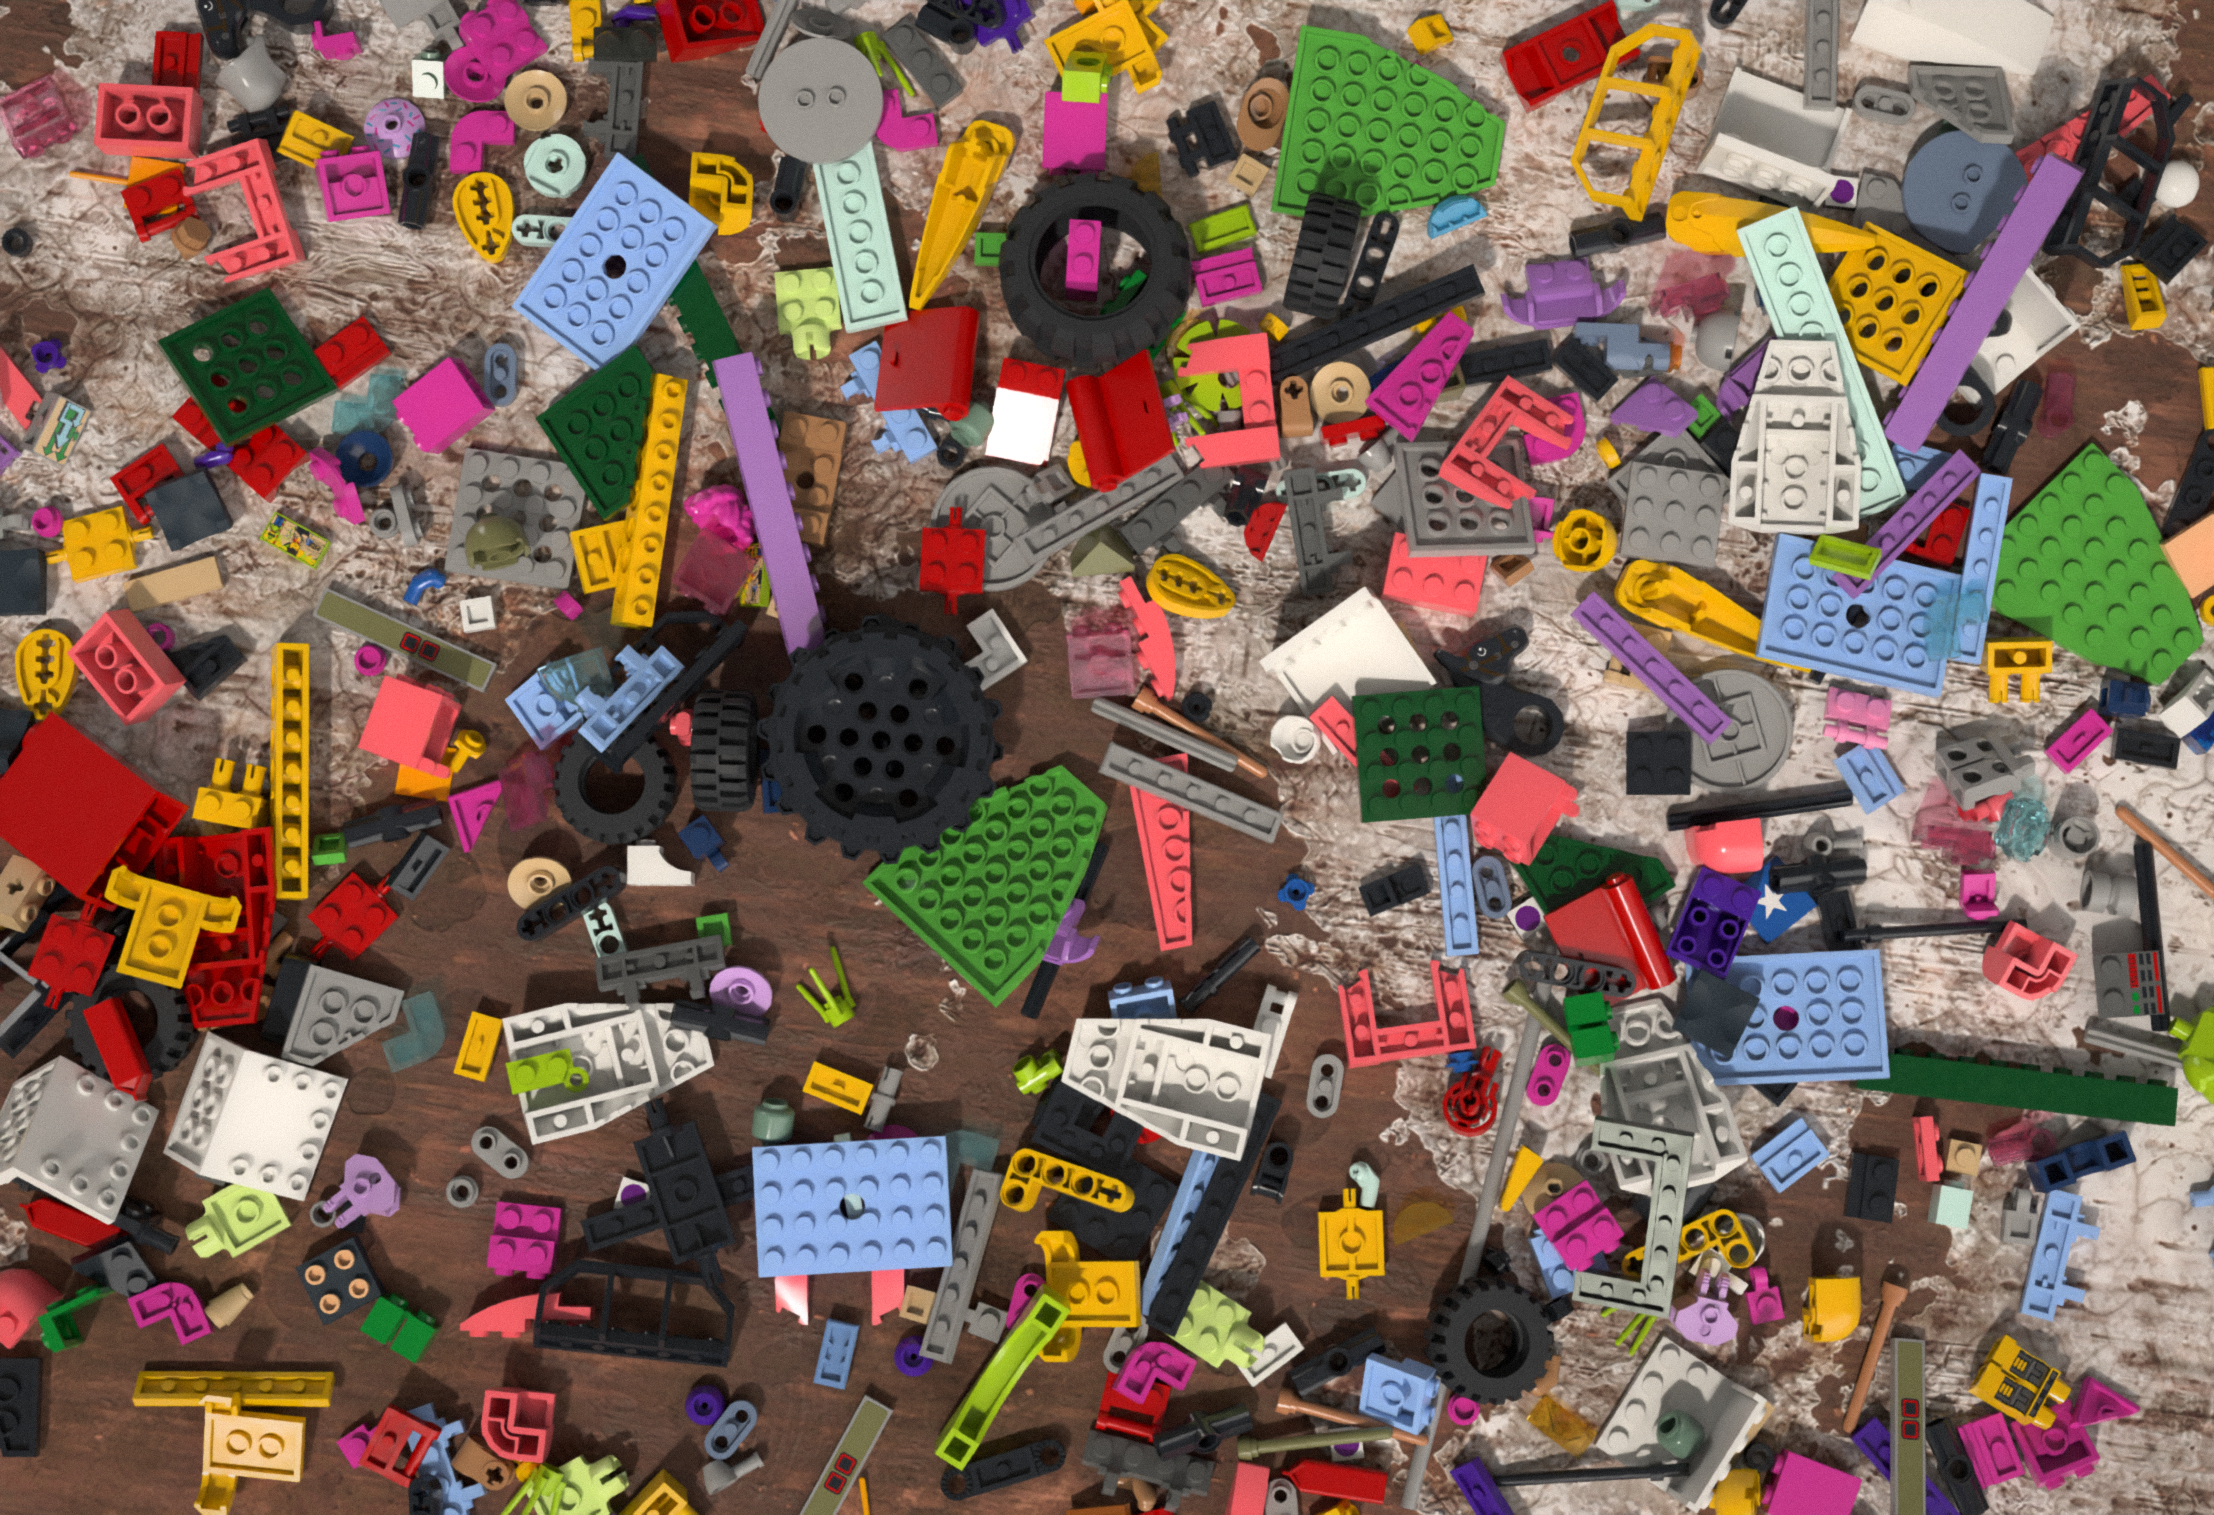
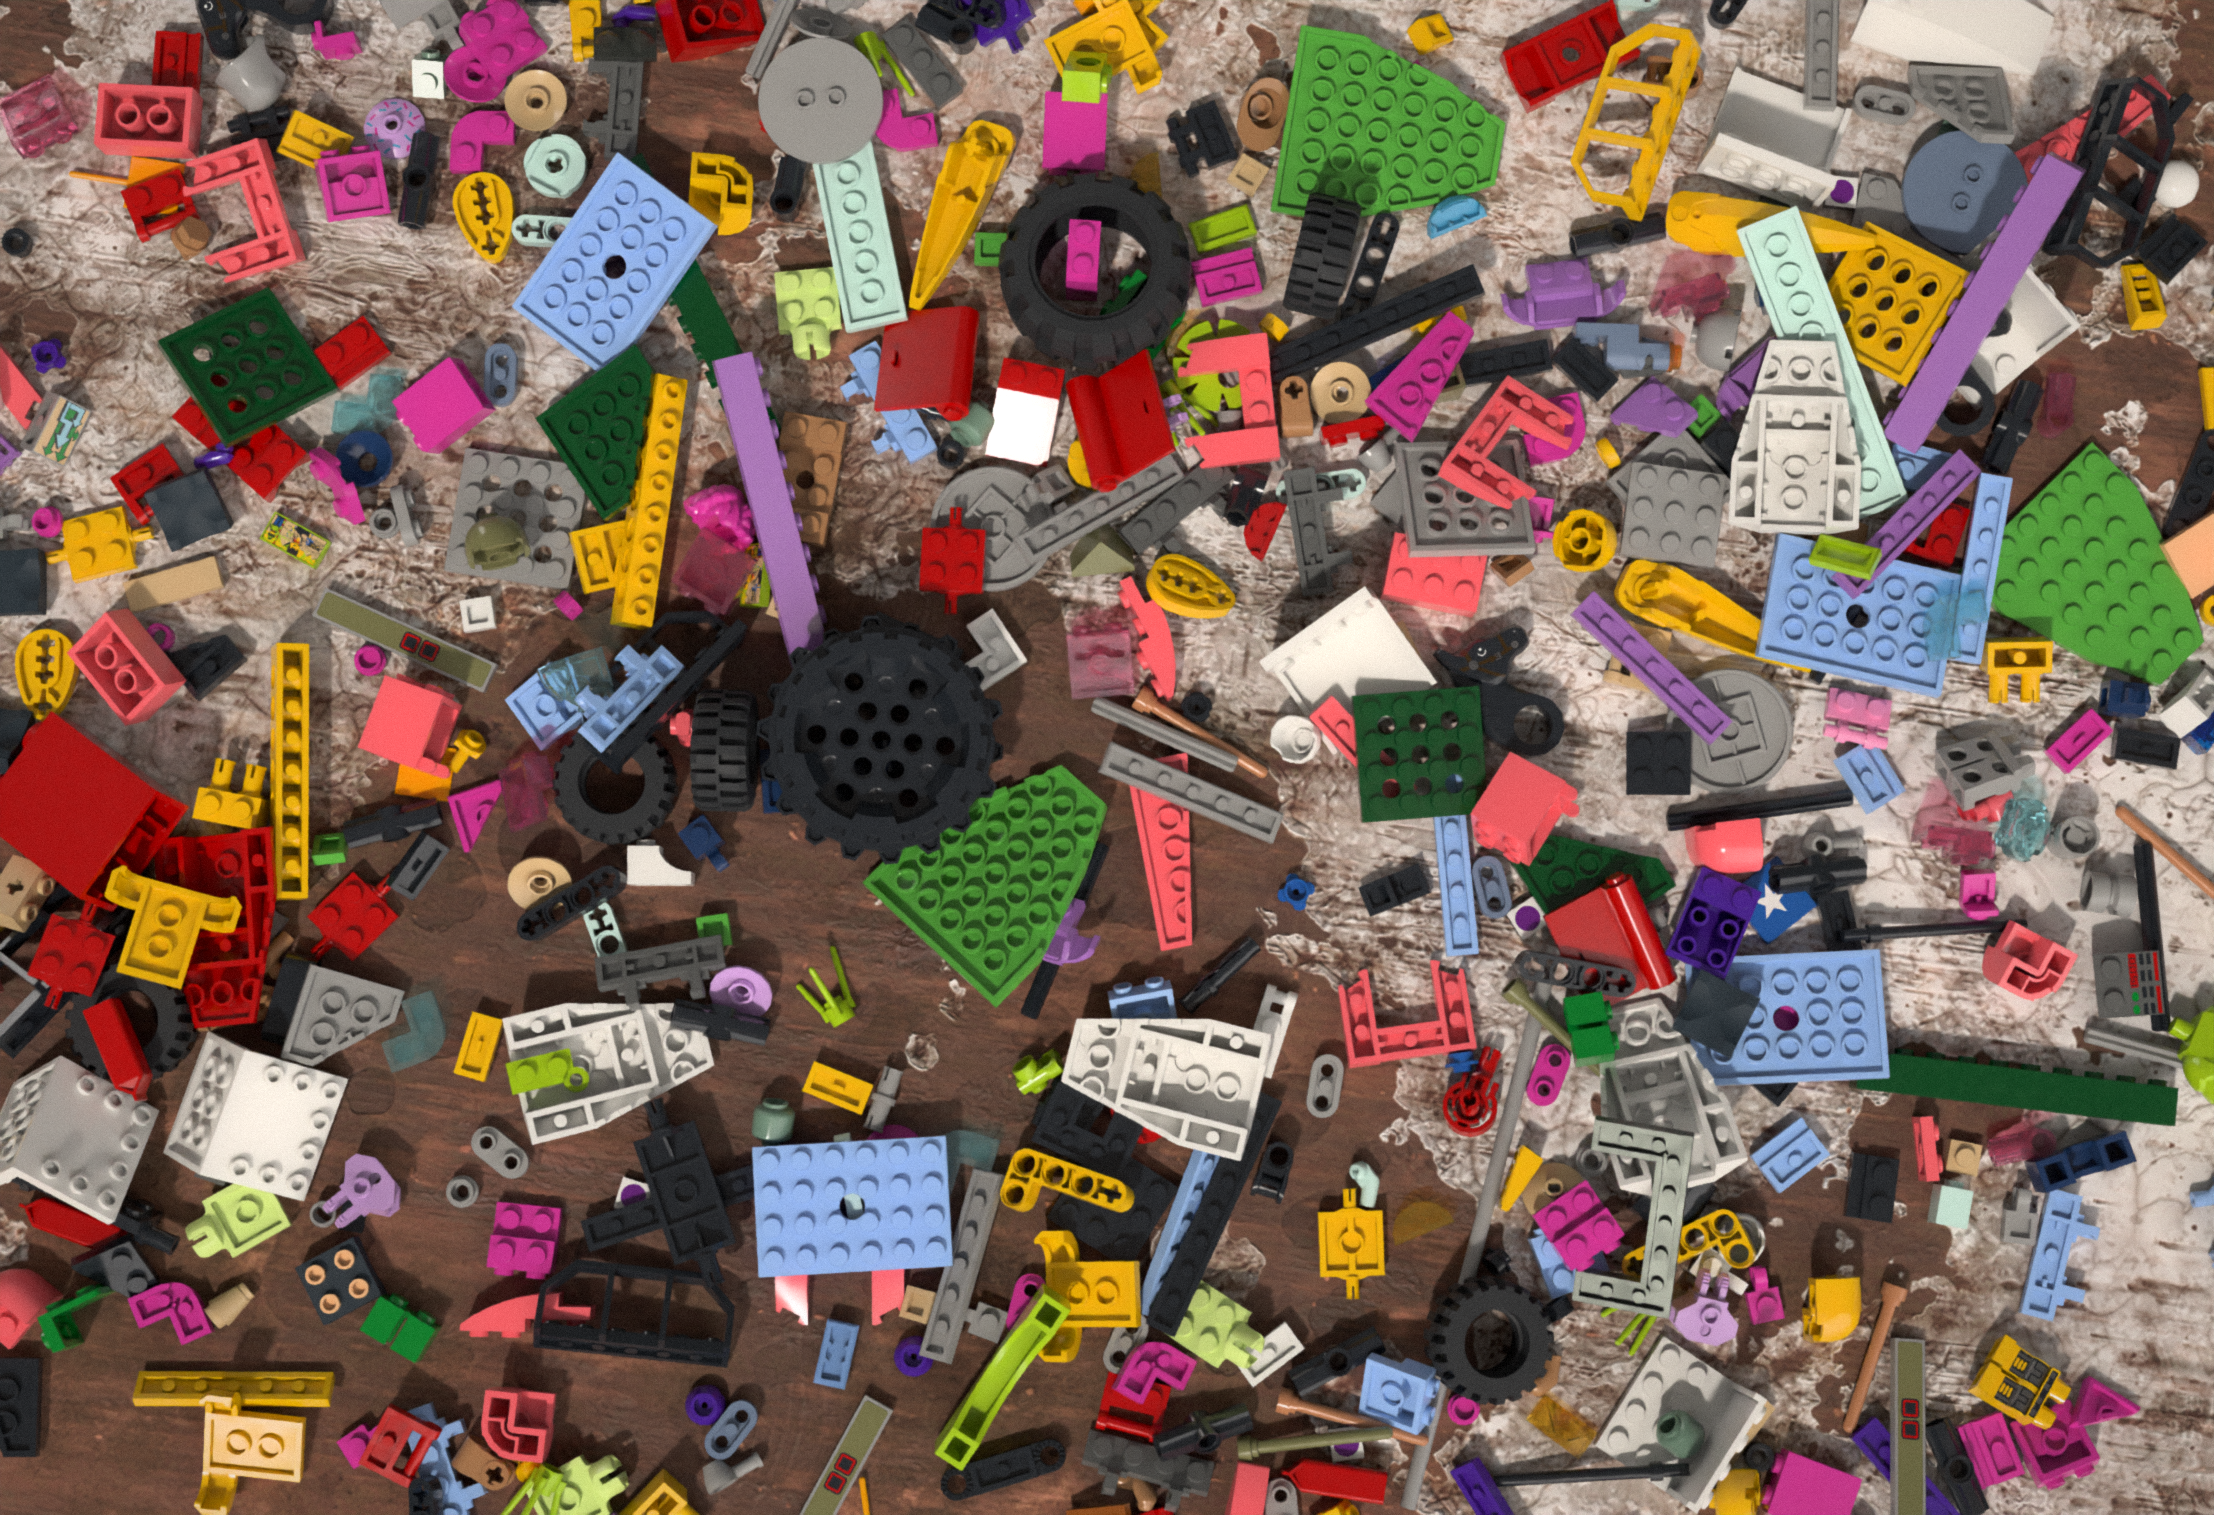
blue arm [402,568,446,606] -> none

